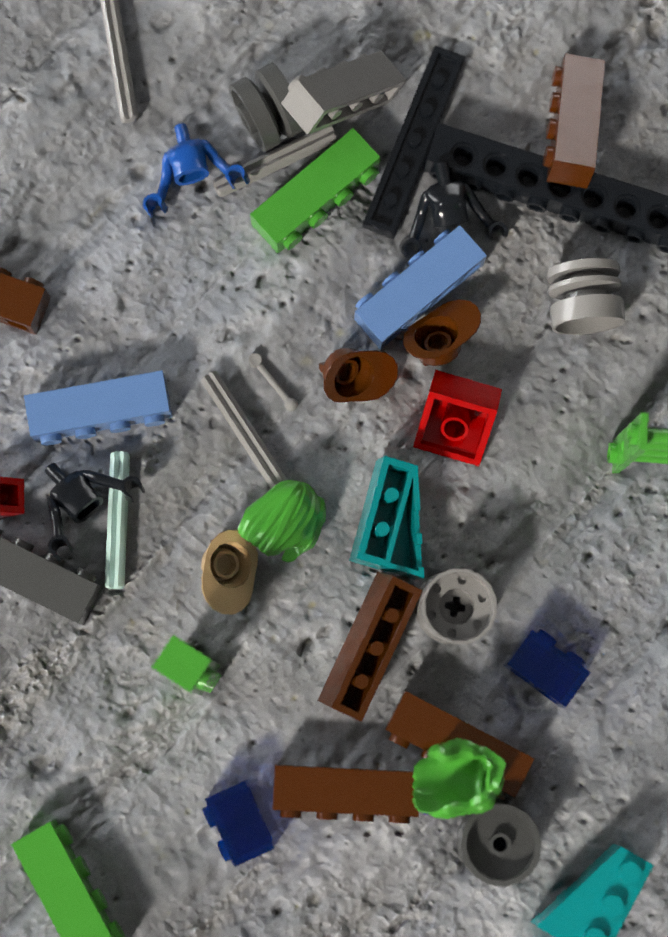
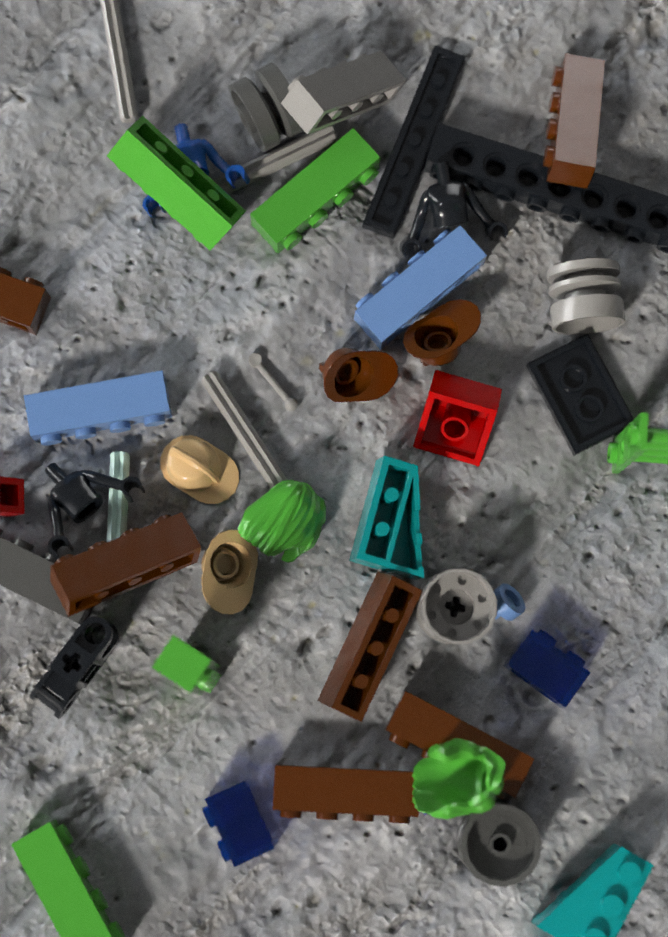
none -> black piece [29,617,119,719]
none -> reddish brown brick [50,512,201,617]
none -> bright green brick [107,116,246,250]
none -> tan piece [160,435,239,504]
none -> medium blue tile [494,583,525,621]
none -> black tile [526,333,634,456]

